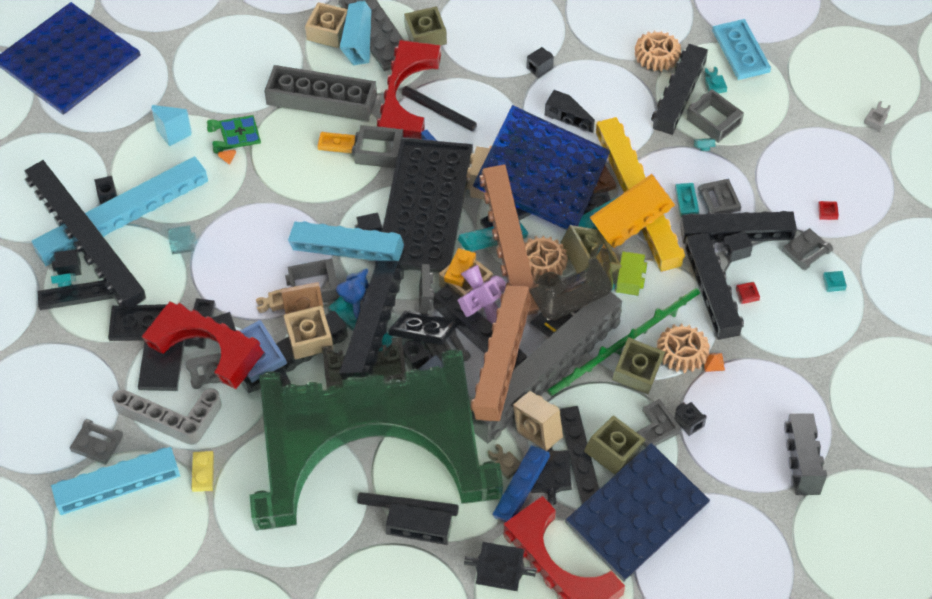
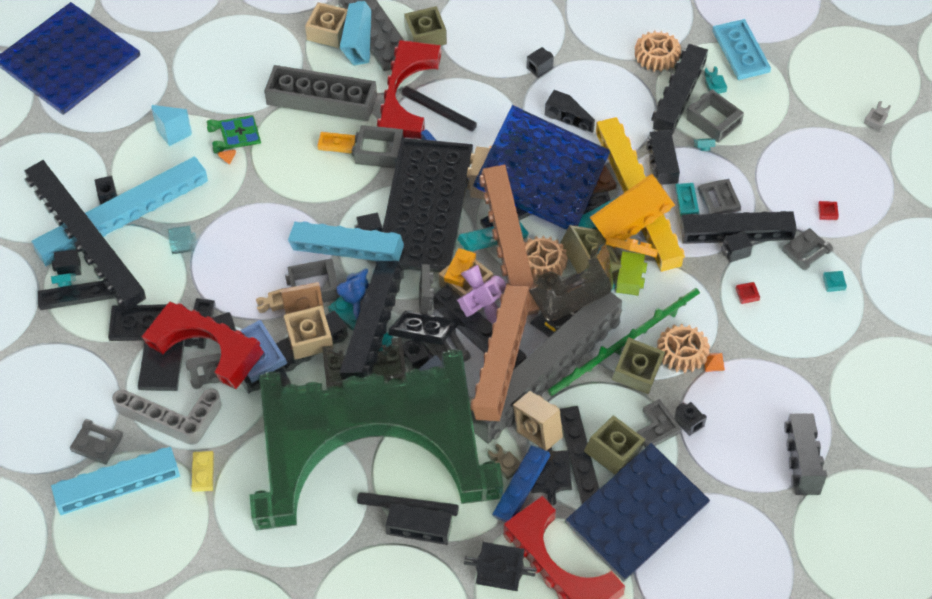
black brick [685,233,744,340] -> none
none -> light orange wing [605,237,658,257]
none -> black brick [646,130,680,185]

